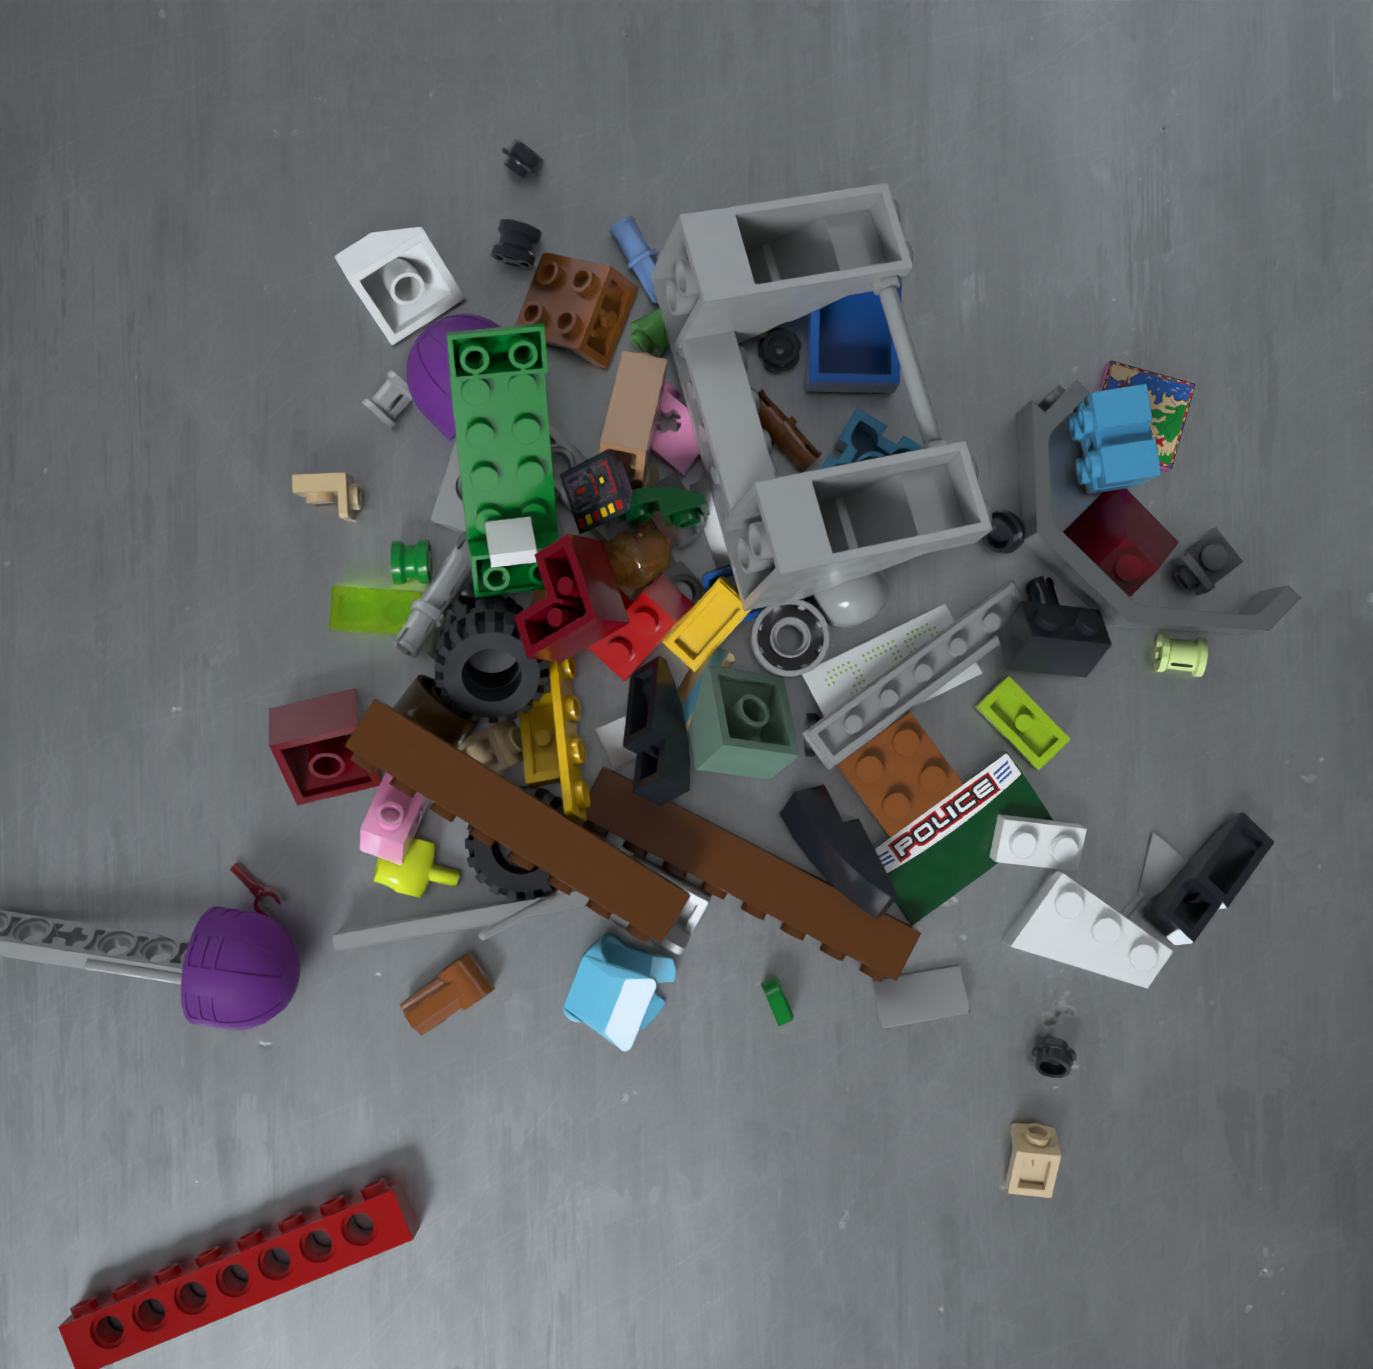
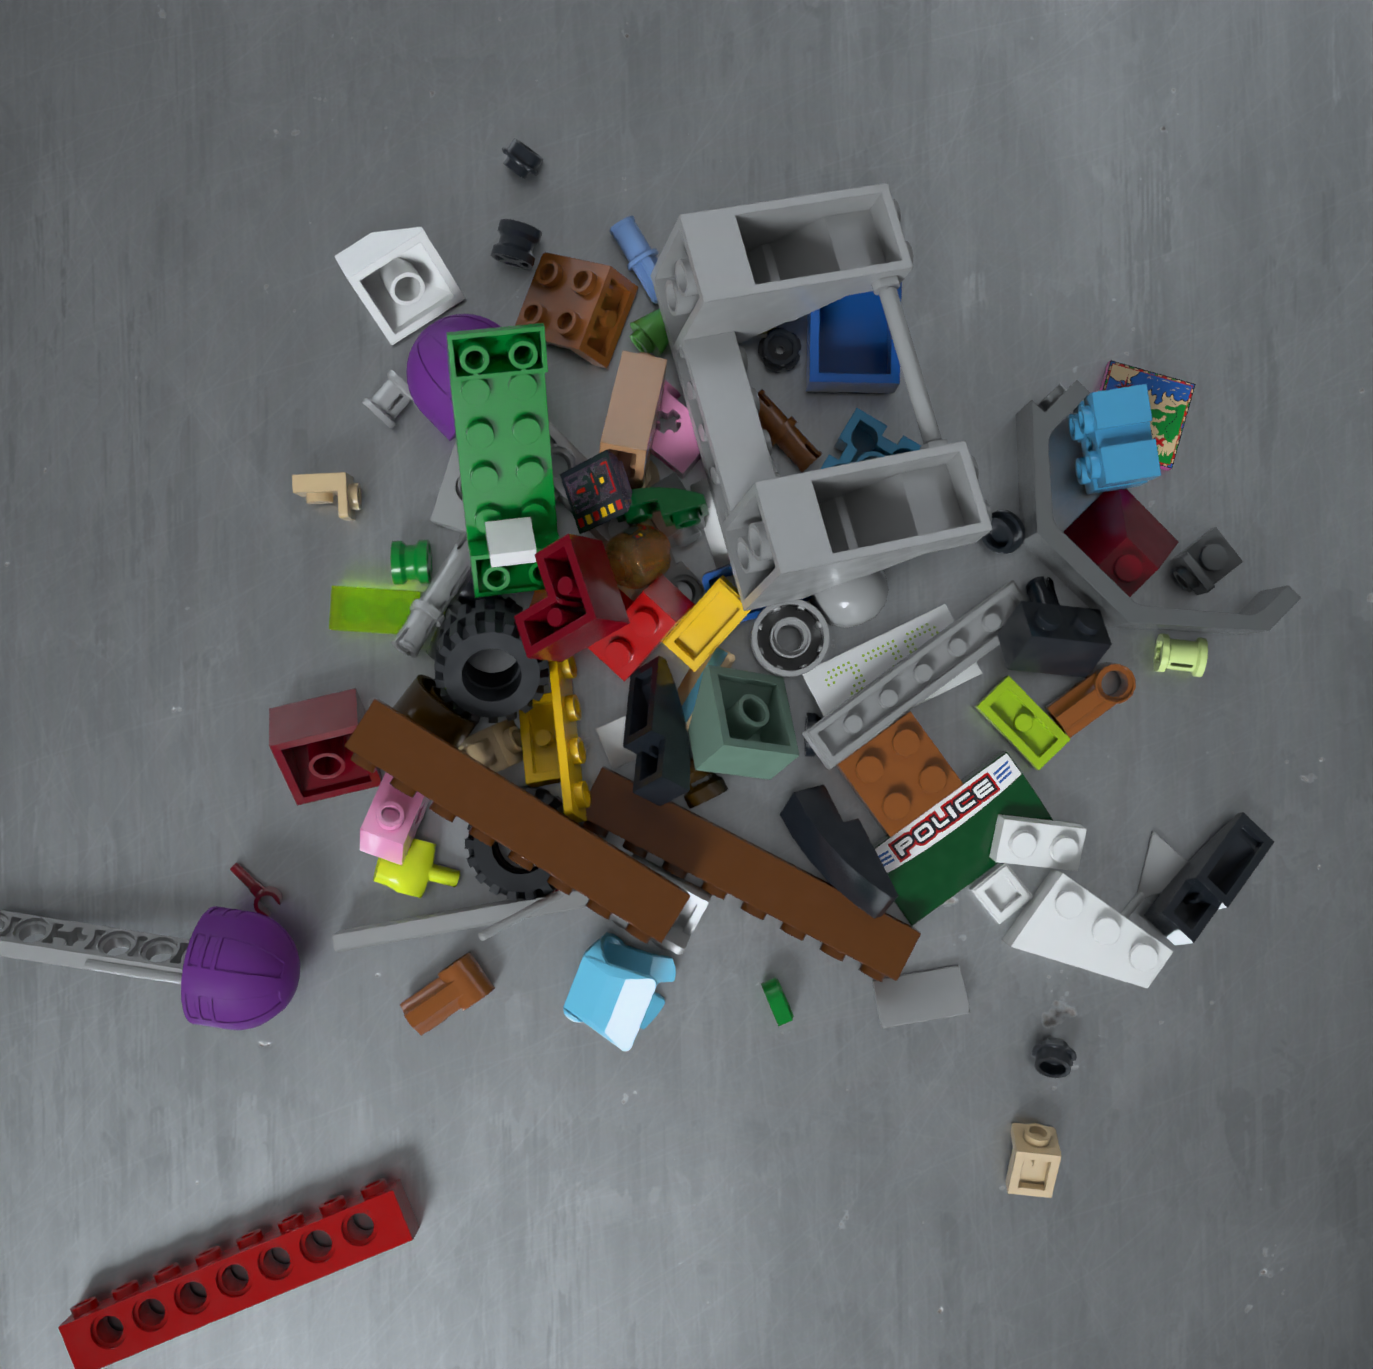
none -> dark brown wheel [684,757,728,809]
none -> white tile [969,863,1034,924]
none -> dark orange piece [1045,662,1136,738]

